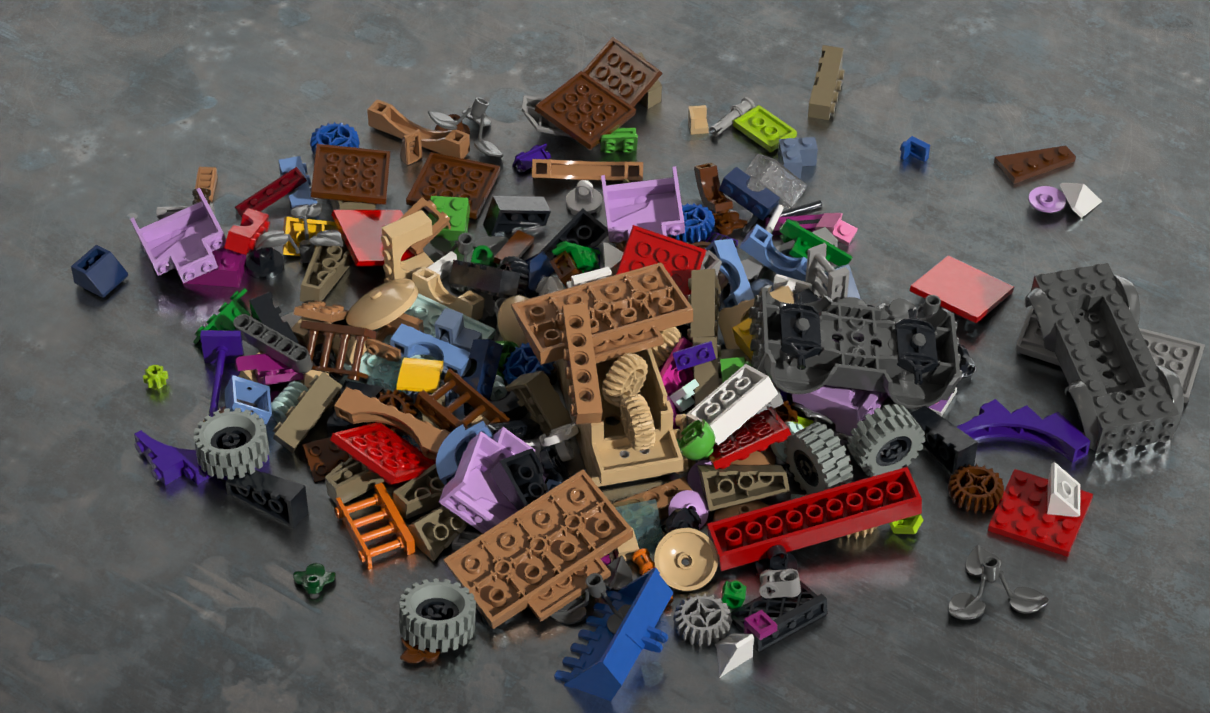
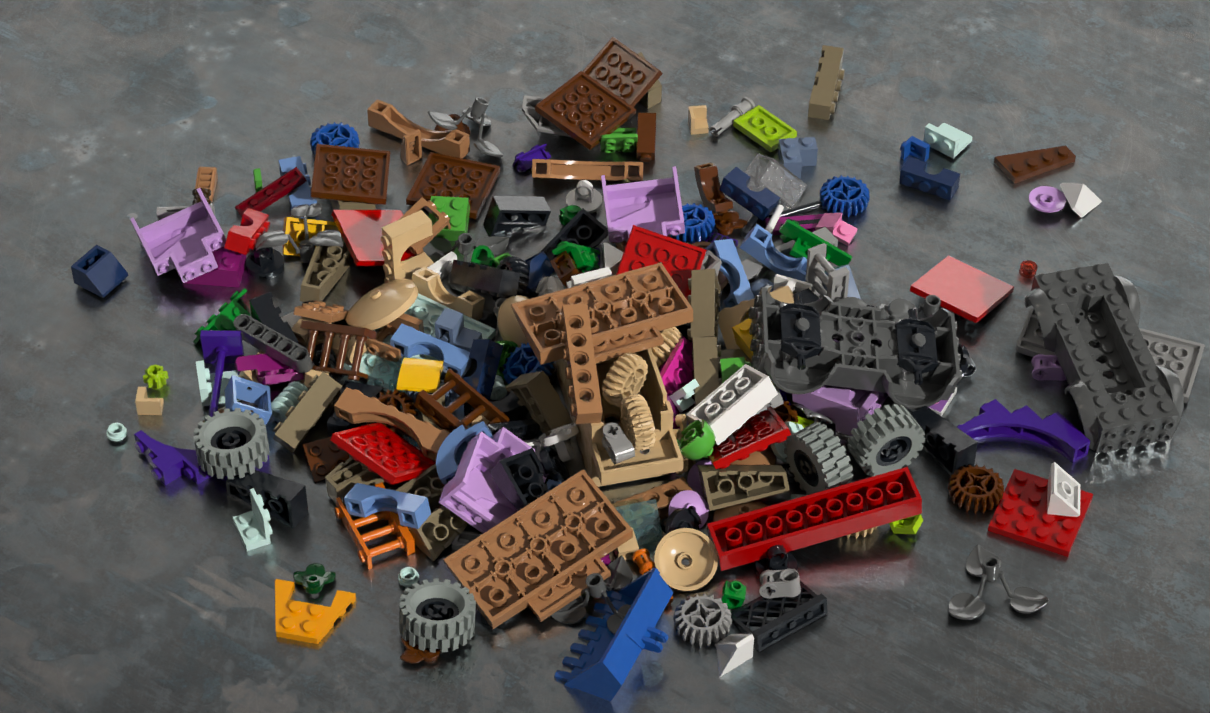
reddish brown tile [493,230,535,265] -> none
dark purple hinge [672,341,716,371] -> none
magenta bracket [744,610,777,640] -> none
none -> light aqua plate [106,423,127,441]
none -> tan panel [135,387,164,415]
none -> light aqua bracket [196,360,241,406]
none -> light aqua bracket [233,488,273,551]
none -> bright green tile [253,168,263,193]
none -> light orange wing [275,579,356,644]
none -> medium blue arch [344,483,431,529]
none -> light aqua plate [398,567,419,587]
none -> green plate [559,205,581,226]
none -> light grey piece [602,423,635,464]
none -> reddish brown slope [637,113,656,162]
none -> blue gear [819,175,870,218]
none -> dark blue arch [899,157,960,200]
none -> light aqua bracket [923,123,972,158]
none -> clear red bush [1019,260,1038,278]
none -> lavender piece [1031,354,1066,381]

